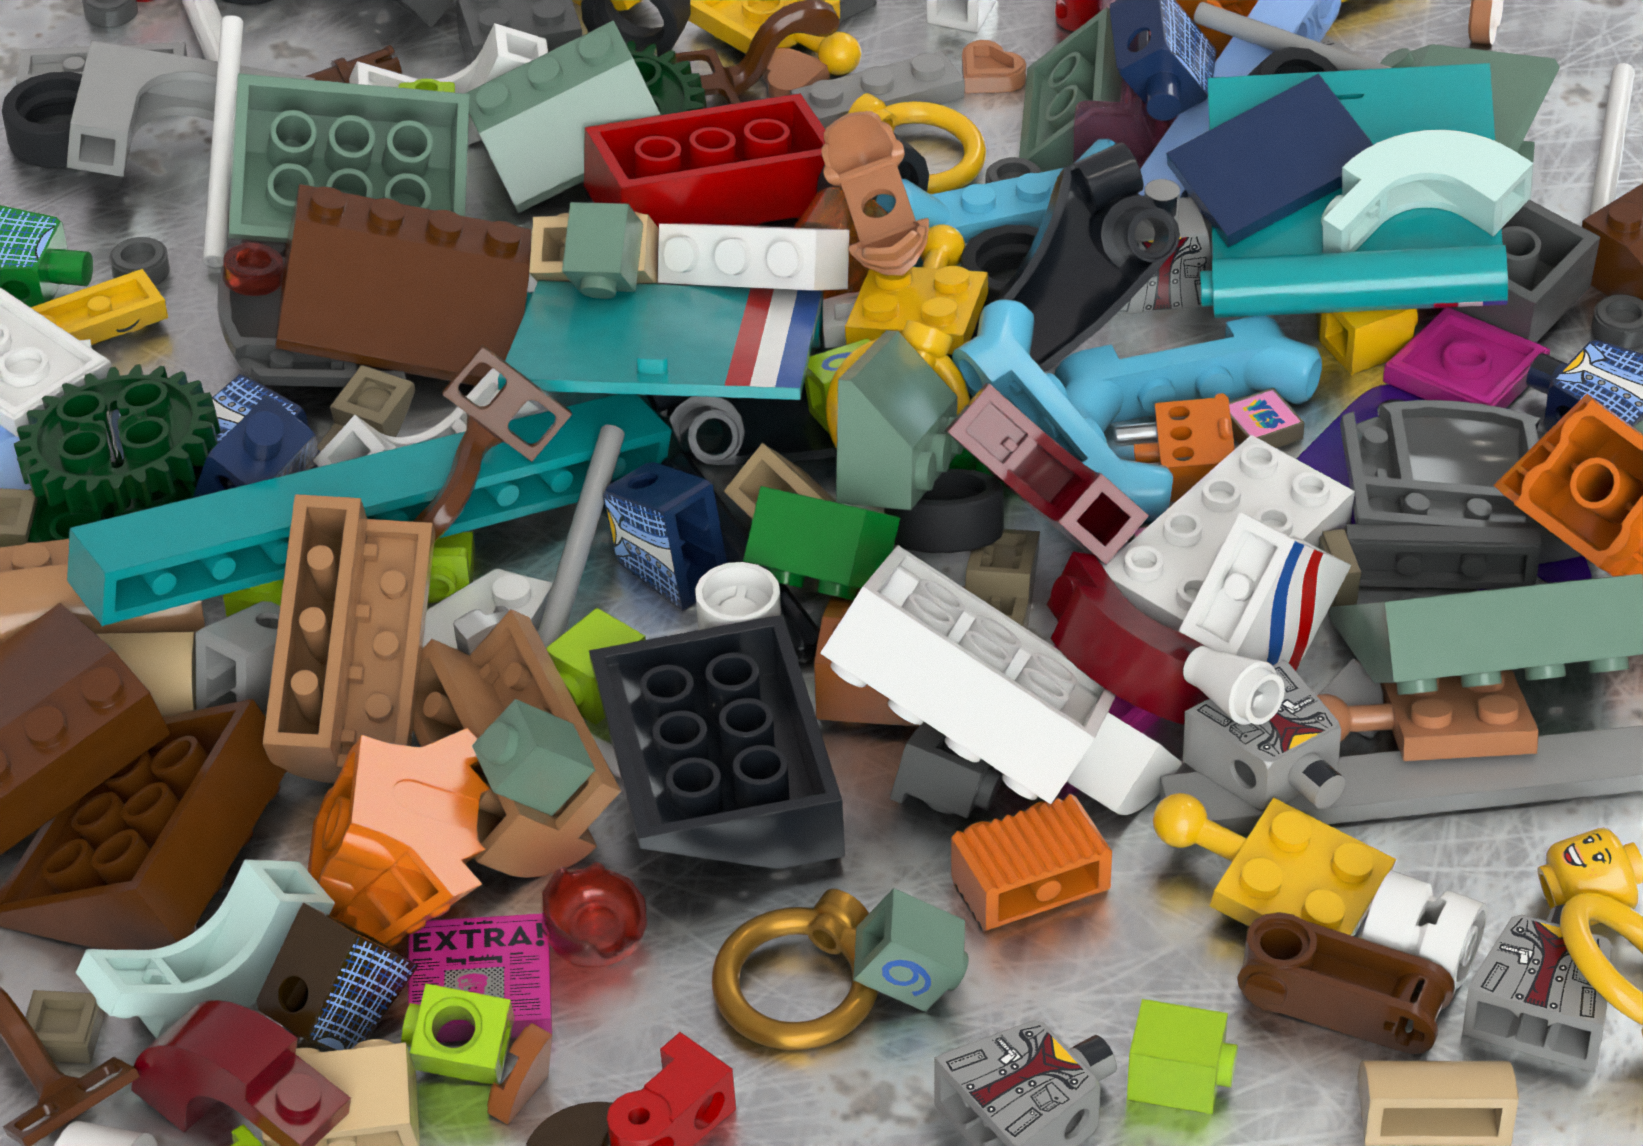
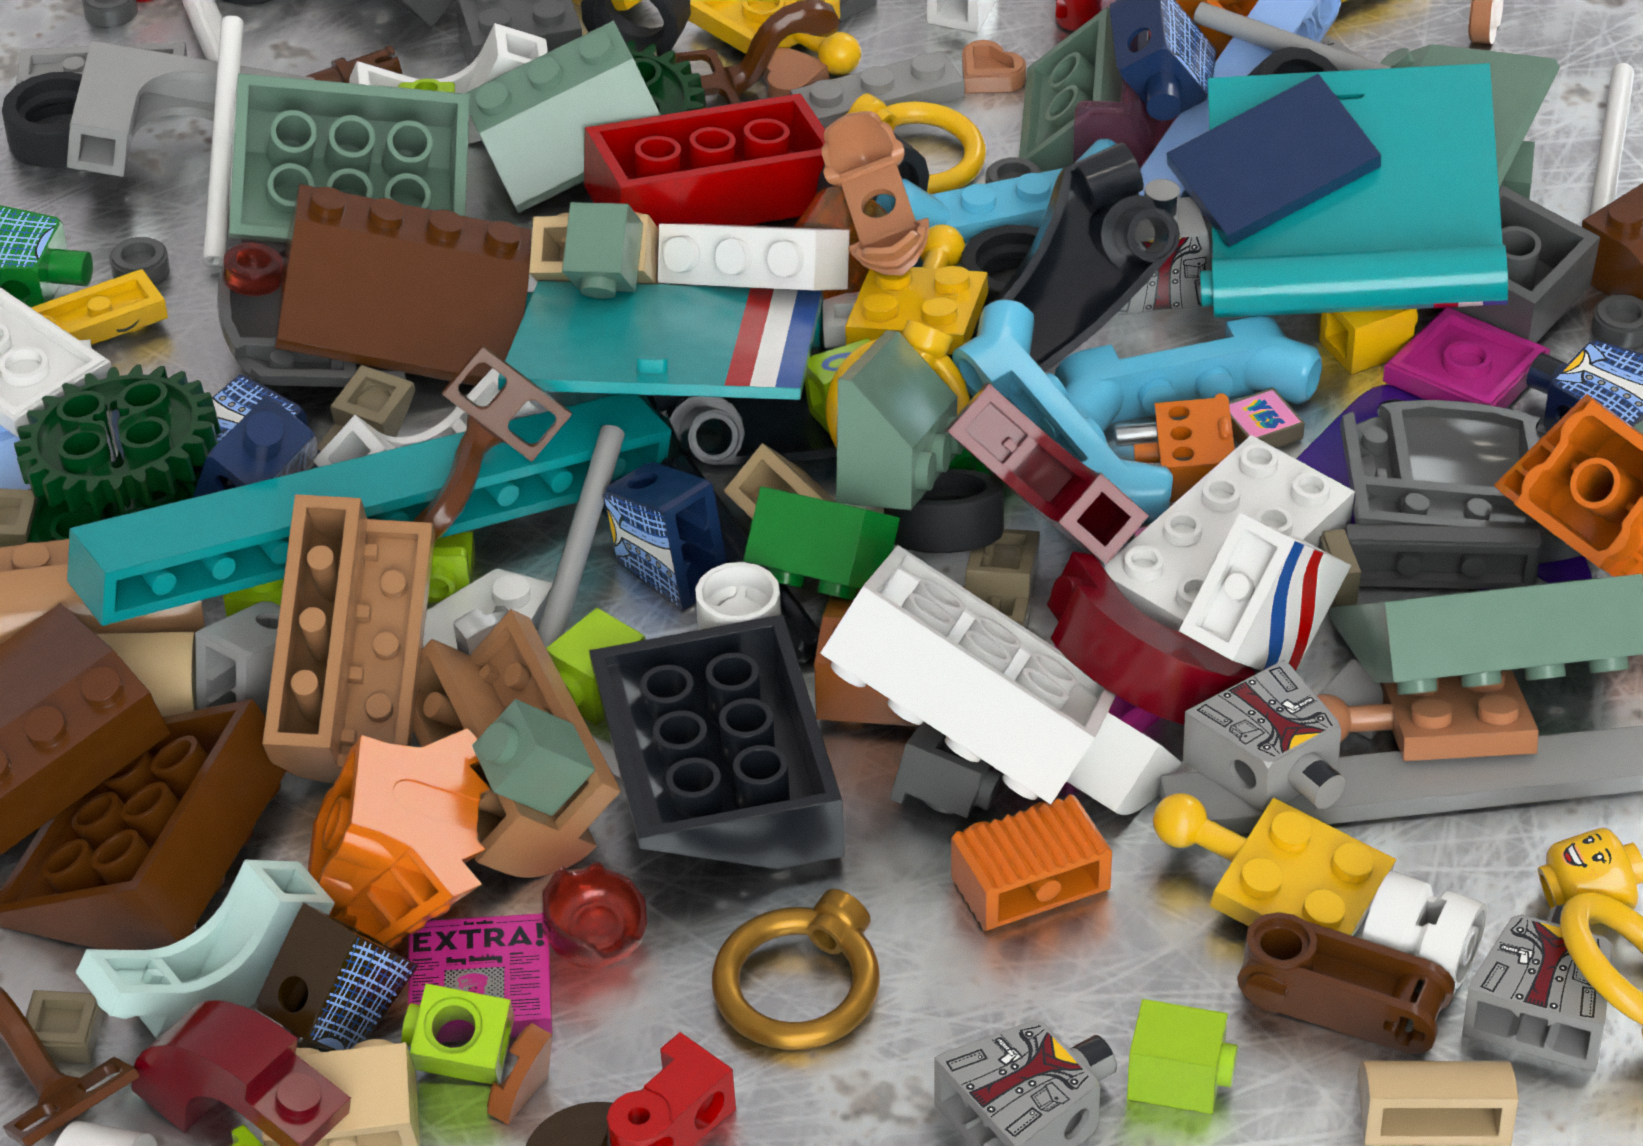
sand green brick [853,888,969,1012] -> none
white cone [1183,646,1285,725] -> none
light aqua arch [1321,130,1533,253] -> none

